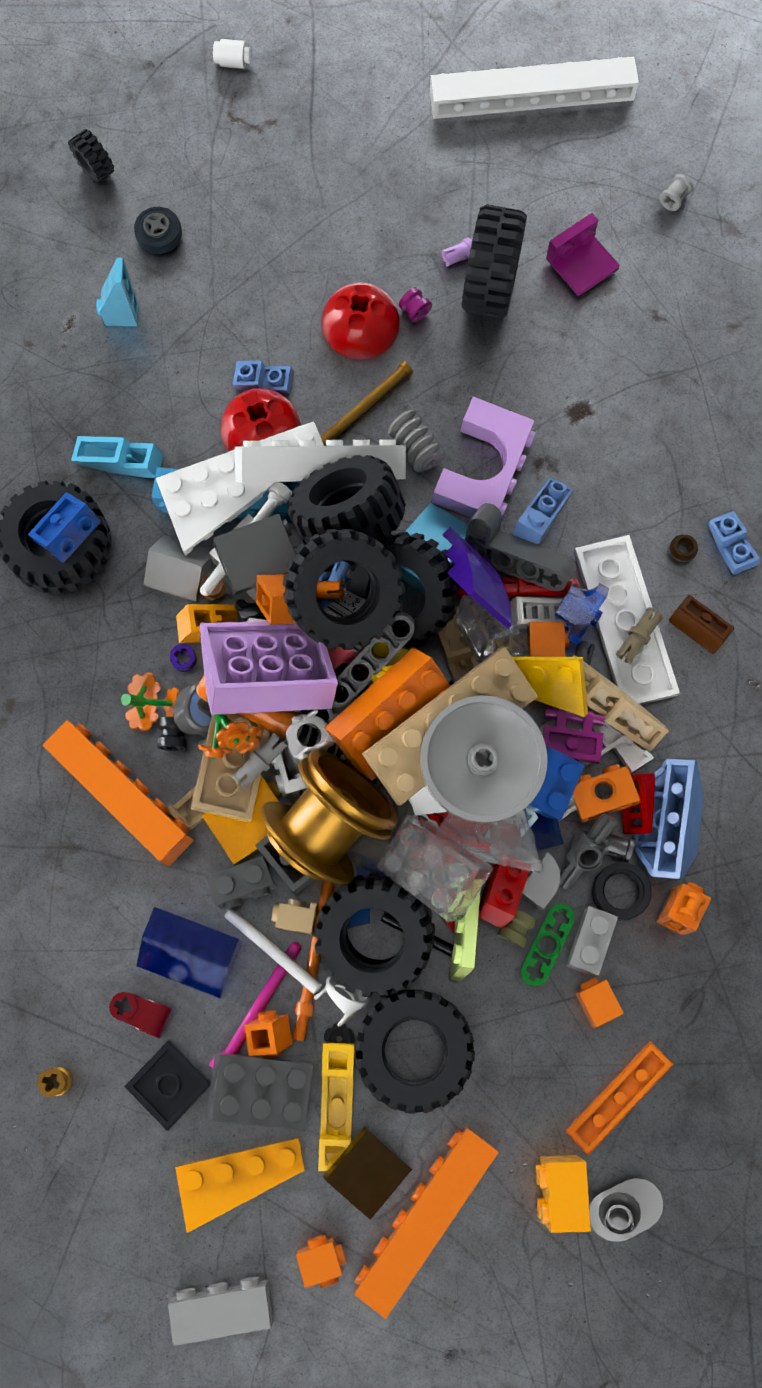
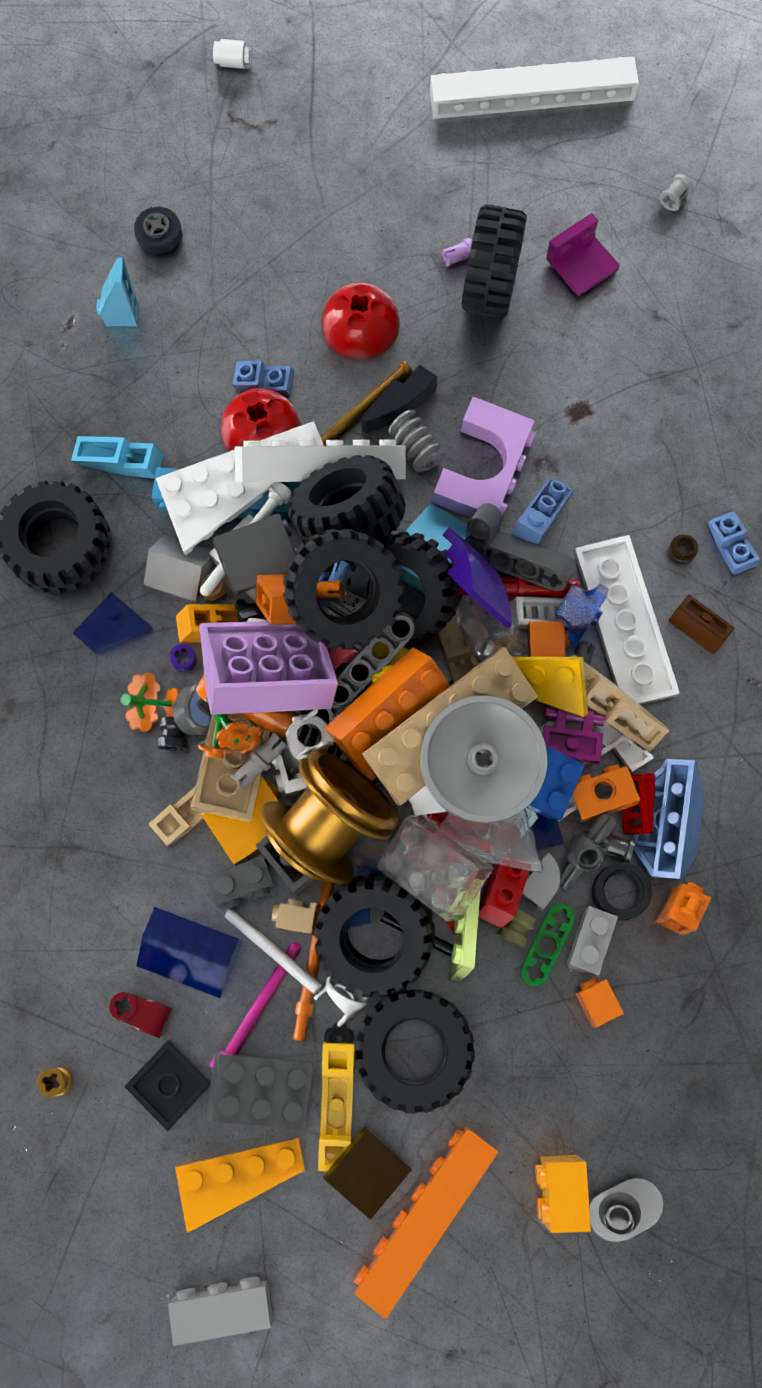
blue bracket [28,492,100,563] -> none
orange brick [42,720,194,867] -> none
black tyre [68,129,115,183] -> none
orange brick [244,1010,293,1059] -> none
orange brick [296,1235,347,1288] -> none
magenta wheel [399,287,432,322] -> none
orange tile [565,1041,674,1156] -> none
dark tan pin [616,607,663,664] -> none
none -> clear blue wing [73,592,153,654]
none -> black slope [361,365,437,433]

